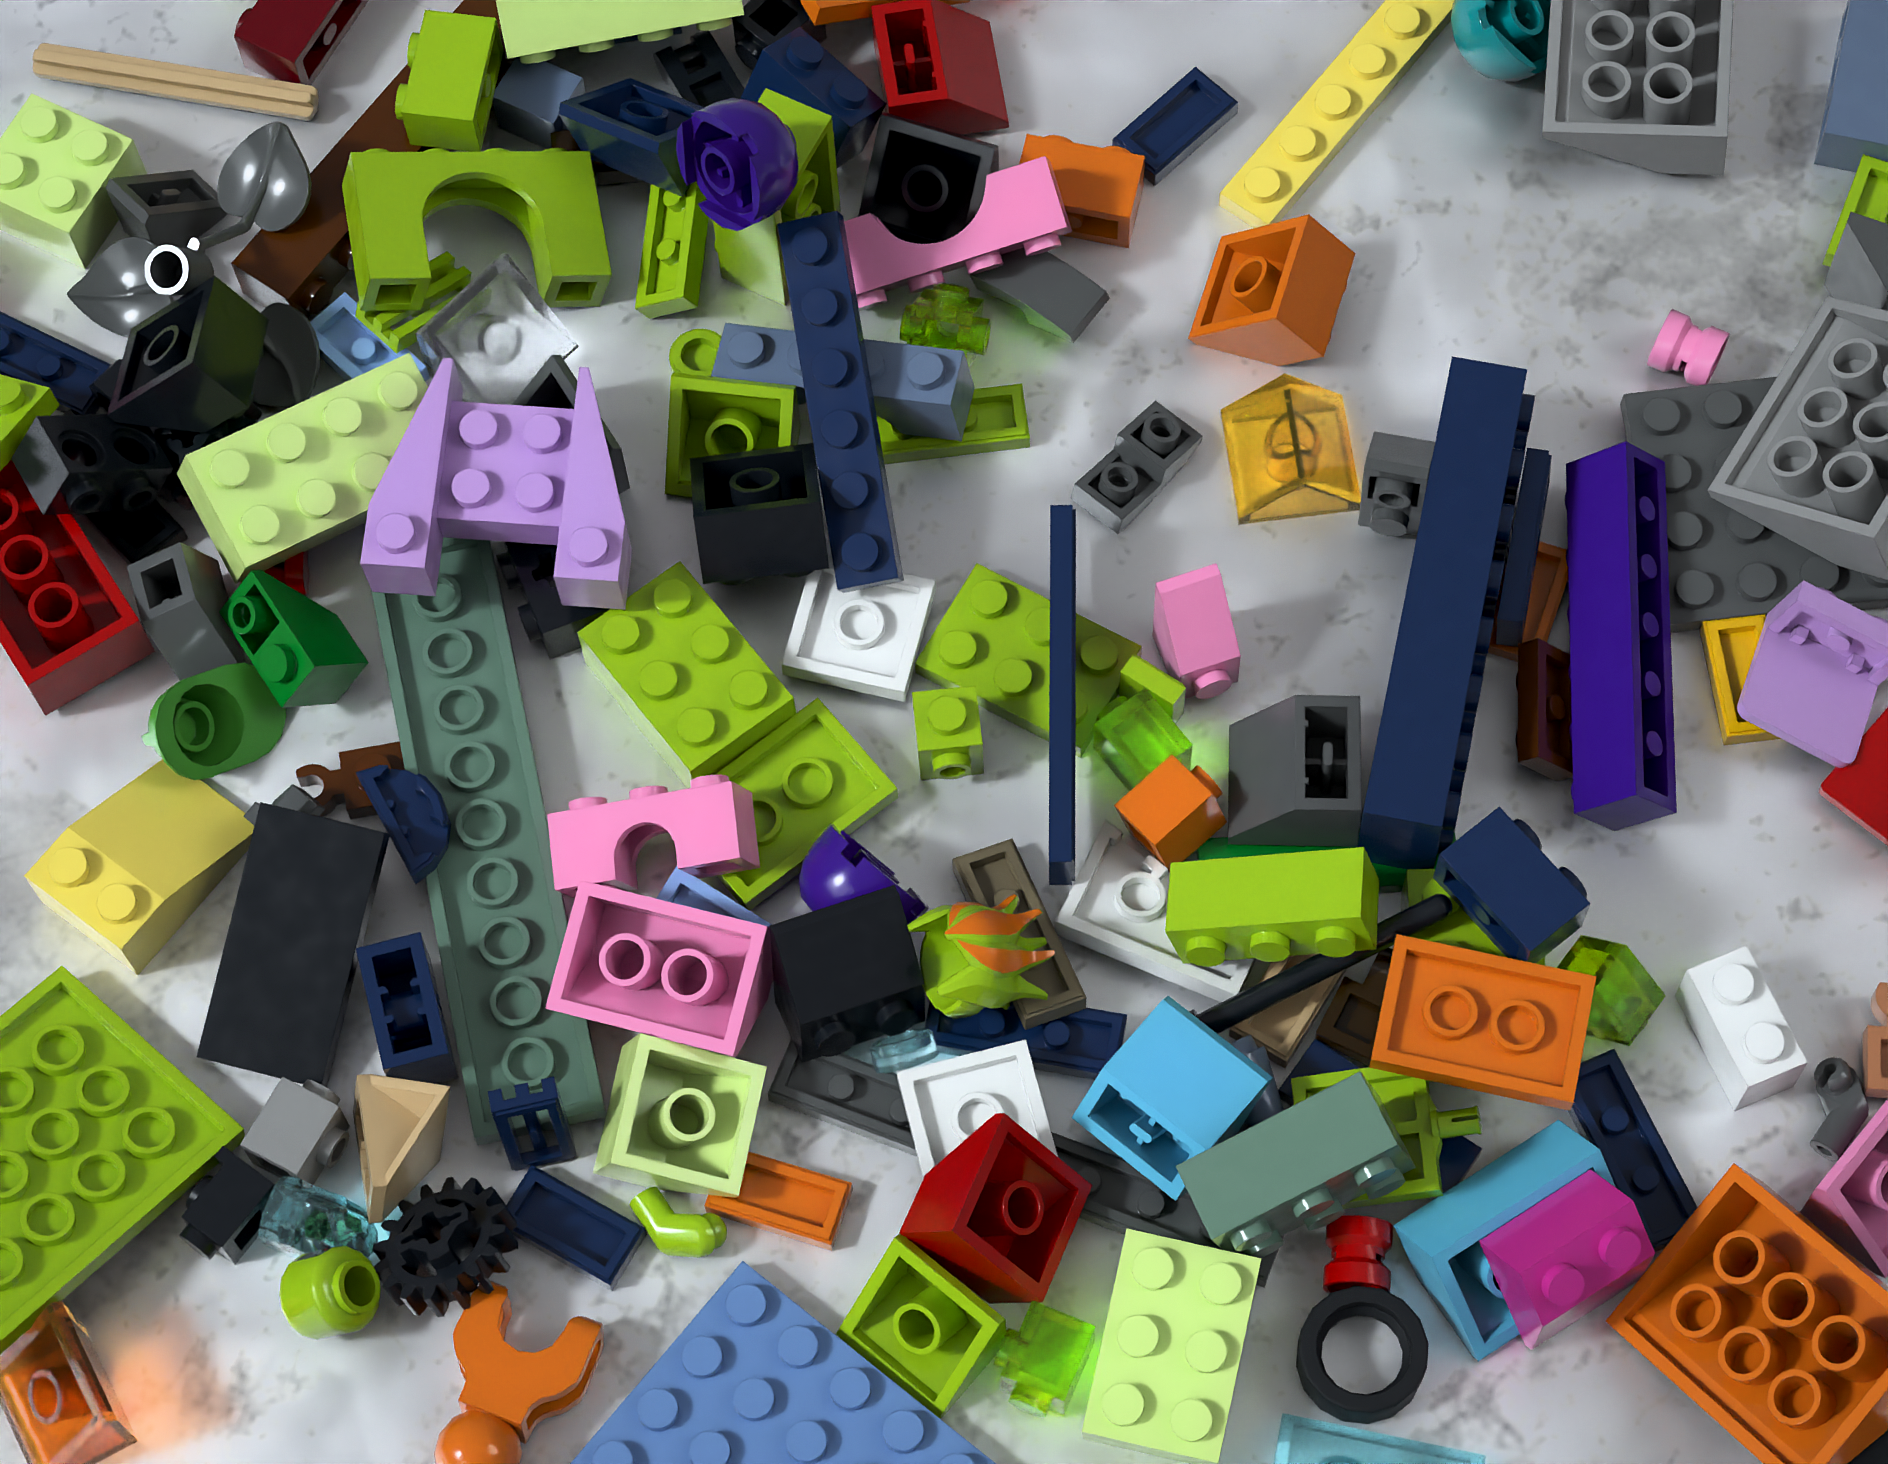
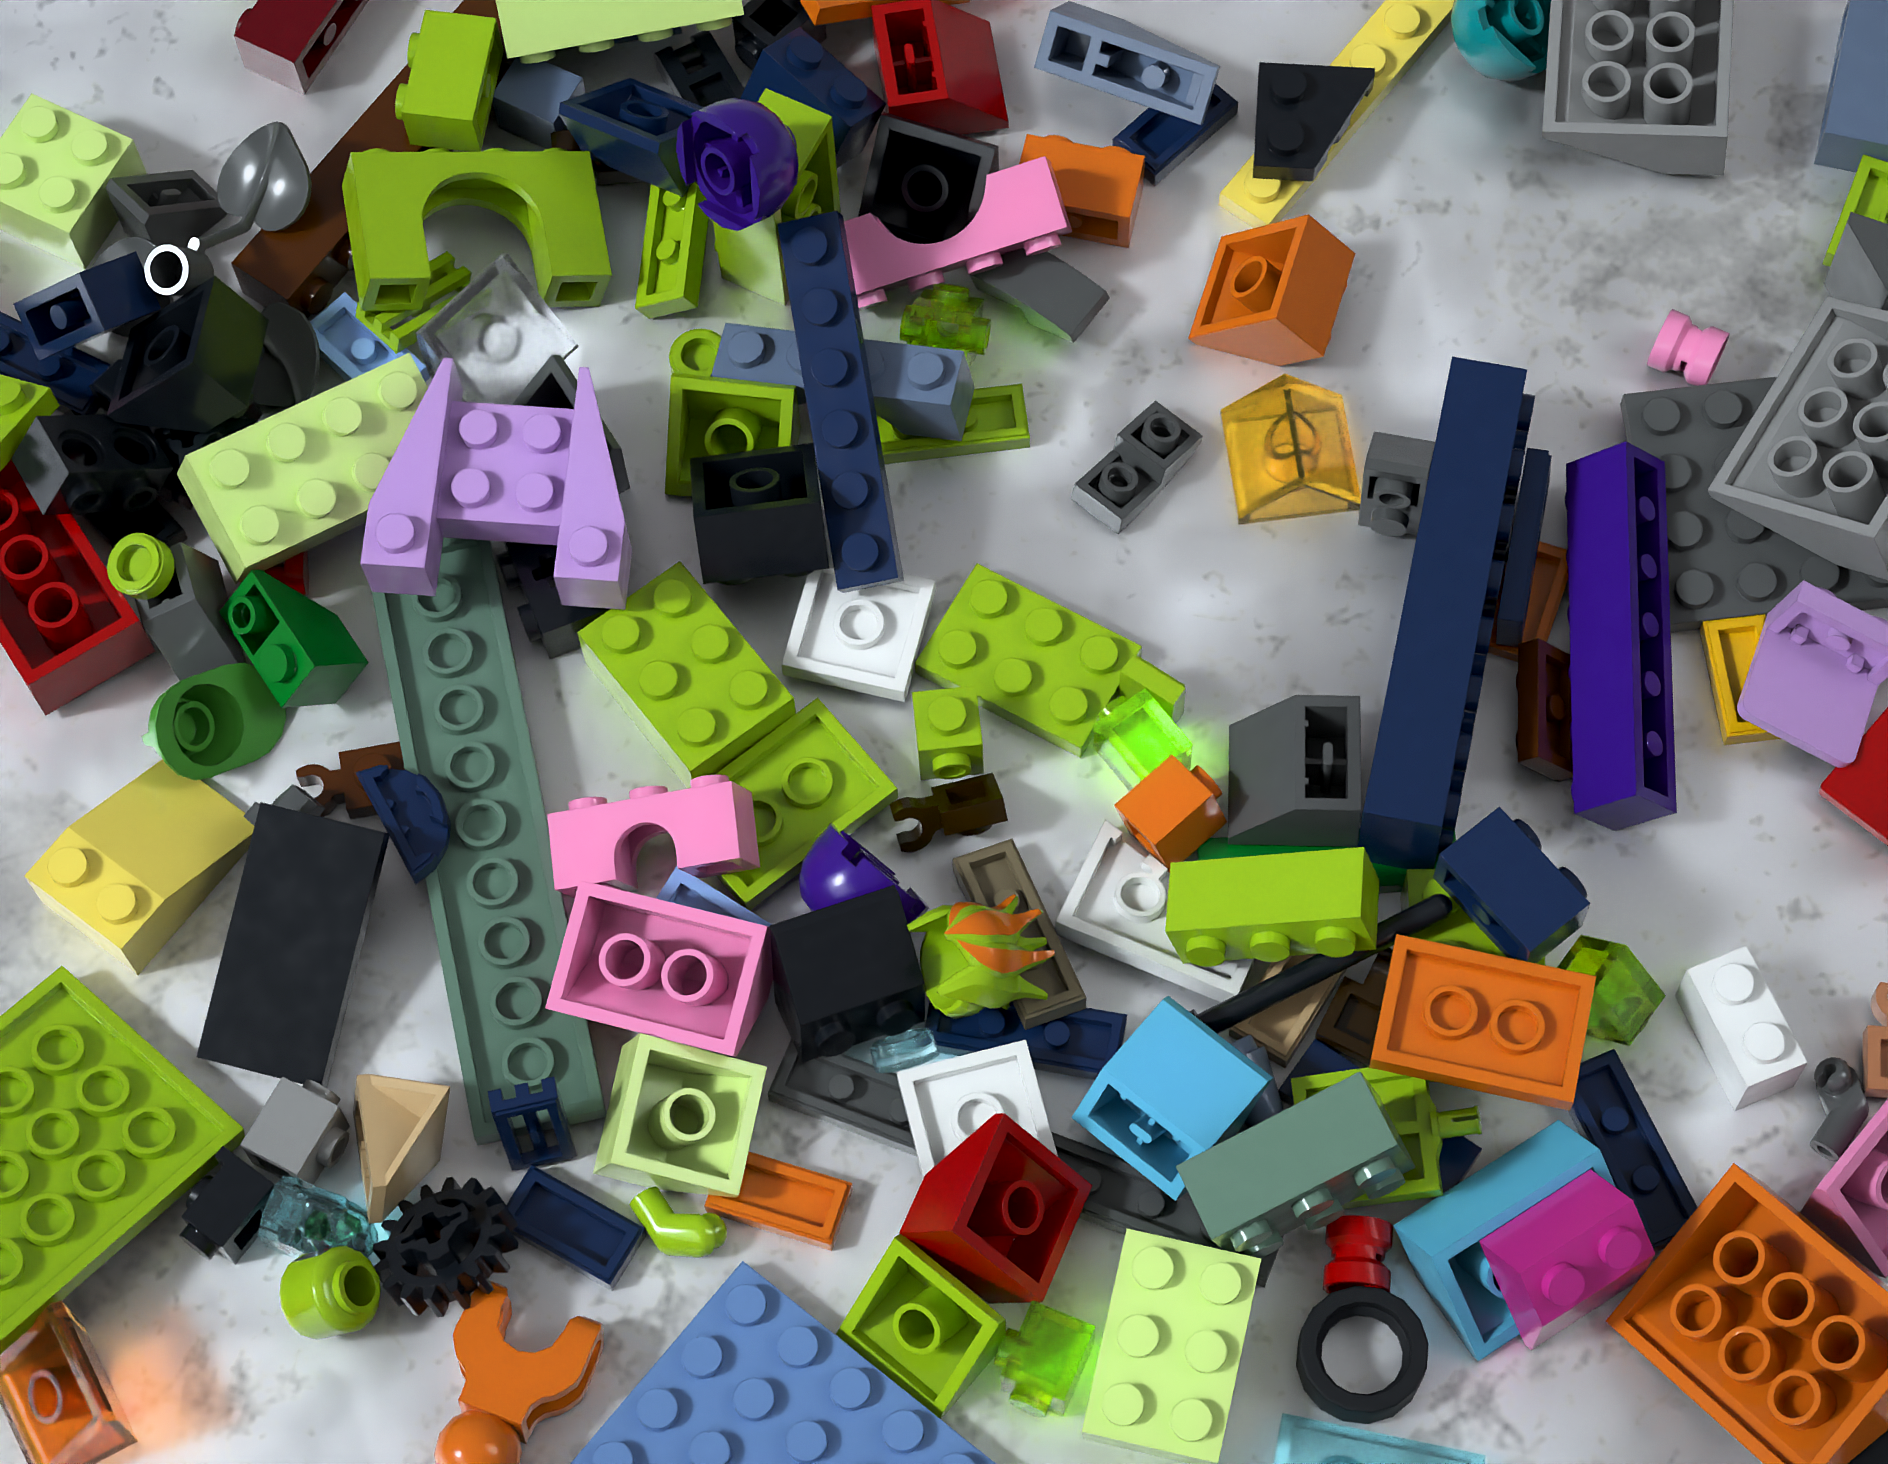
tan axle [32,43,319,121] -> none
dark blue brick [356,932,458,1084] -> none
dark blue tile [1049,505,1076,885] -> none
bright pink slope [1152,563,1241,699] -> none
none -> dark blue brick [13,251,161,361]
none -> lime tile [107,533,175,600]
none -> dark brown plate [890,773,1008,852]
none -> sand blue slope [1034,1,1221,125]
none -> black wing [1253,62,1375,181]

